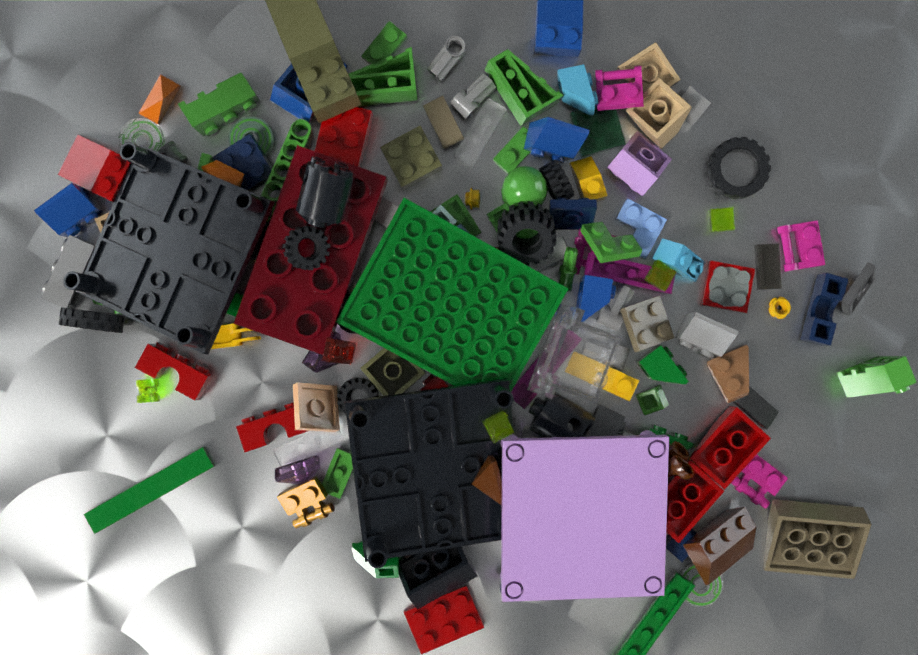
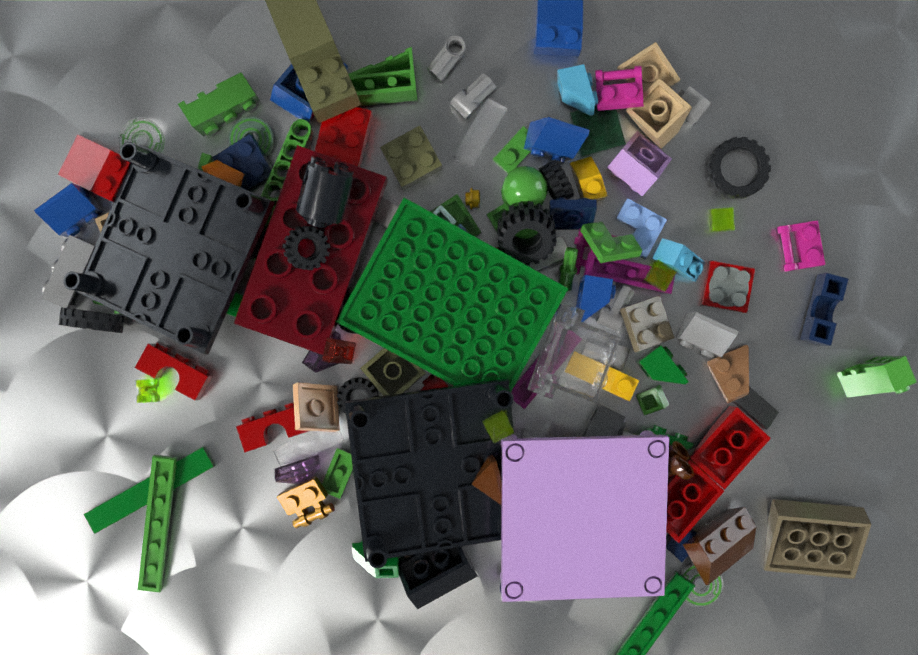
orange slope [139,74,181,125] -> none
dark grey bush [158,141,188,164] -> none
yellow arm [211,323,261,349] -> none
bright green plate [361,21,407,65] -> none
red plate [404,584,484,655] -> none
dark tan slope [423,96,464,149] -> none
bright green wedge [484,49,564,126] -> none
black cylinder [528,390,596,438] -> none
dark pink plate [731,455,788,509] -> none
clear smoke tile [754,243,782,290] -> none
yellow plate [768,297,791,319] -> none
flat silver tile [842,262,876,316] -> none
none -> bright green tile [137,454,177,593]

